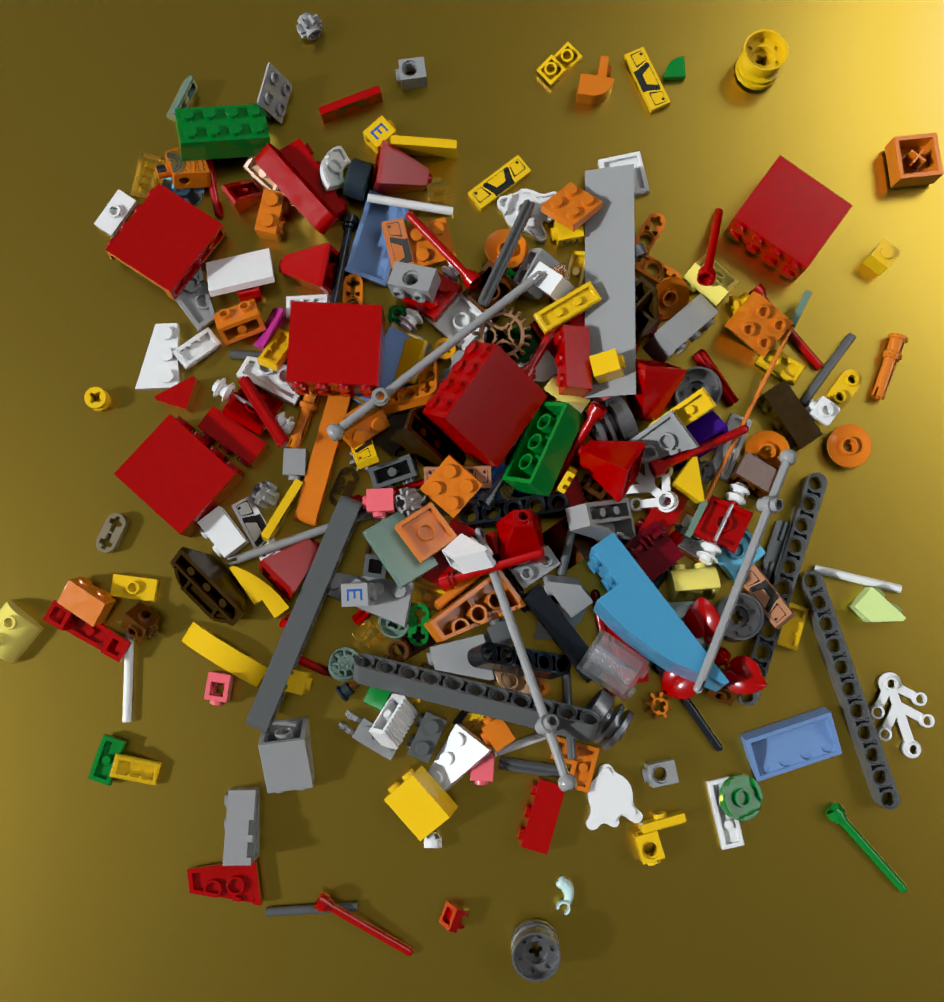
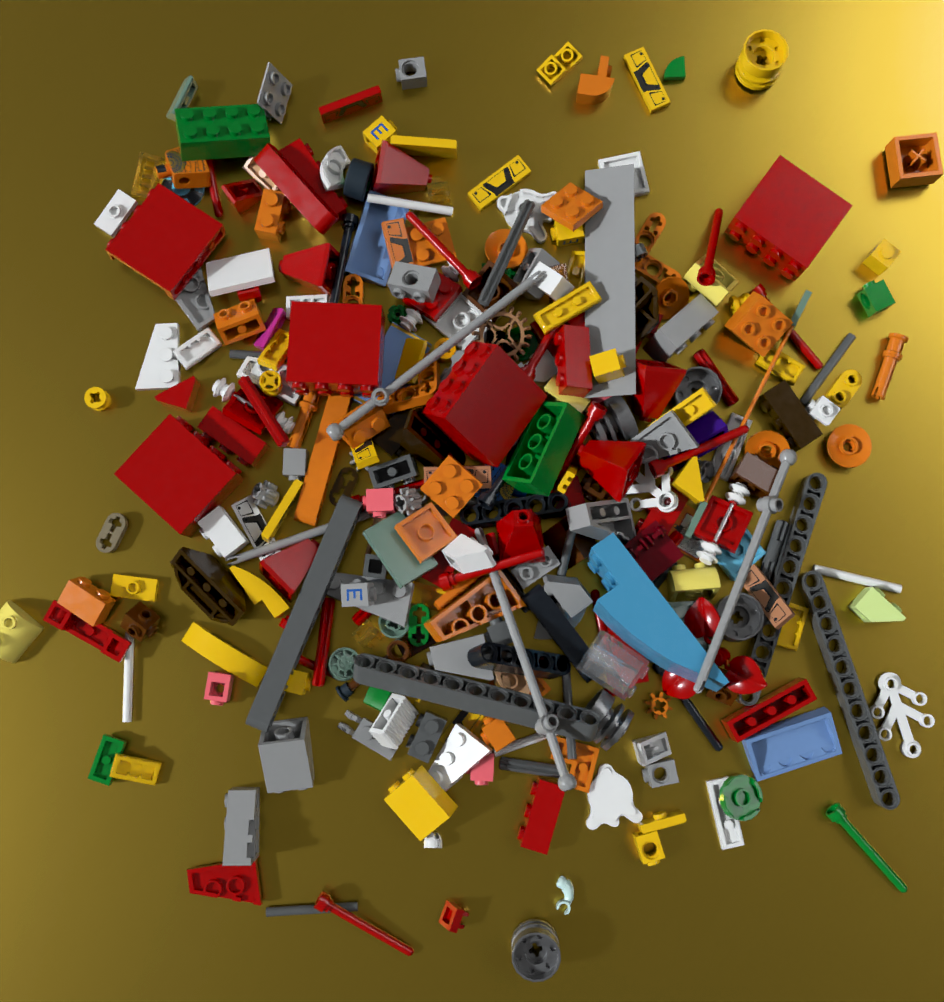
light grey gear [296,12,323,41] -> none
none -> yellow wheel [259,370,283,397]
none -> red axle [312,598,335,687]
none -> white slope [632,732,672,766]
none -> red brick [721,677,817,743]
none -> green brick [857,279,896,317]

